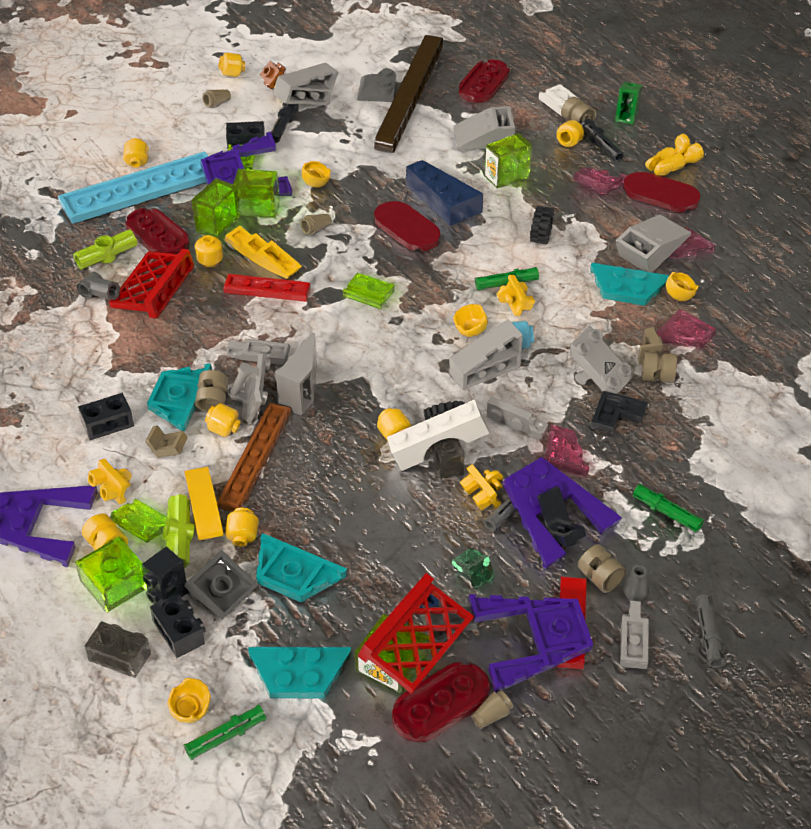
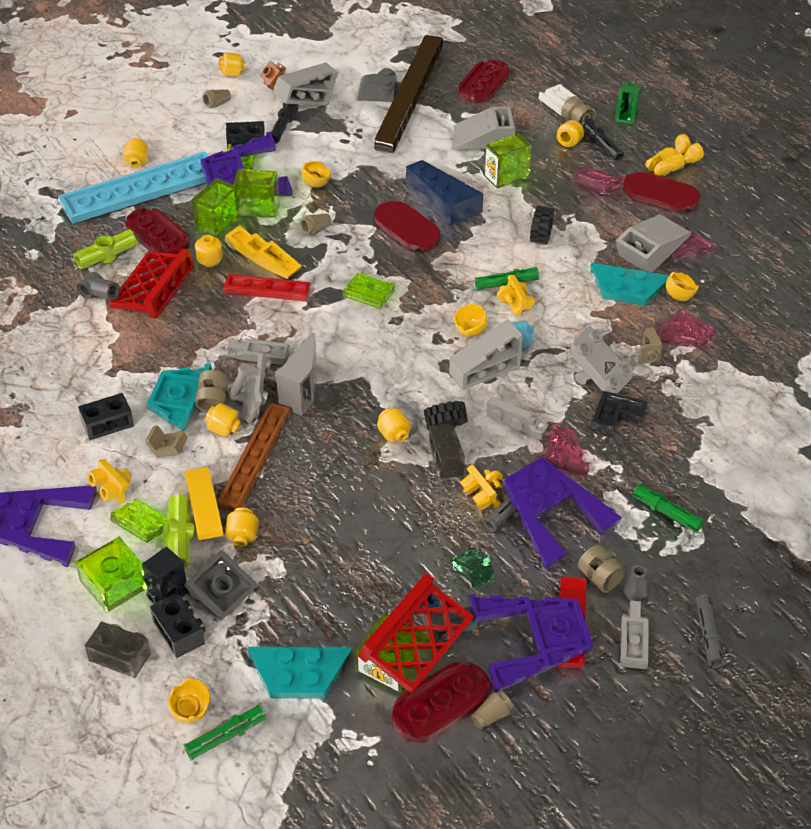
yellow wheel [82,513,128,561] -> none
teal wing [256,533,347,602] -> none
white arch [387,400,489,471] -> none
black bracket [537,486,586,546] -> none
dark tan wheel [641,352,677,383] -> none

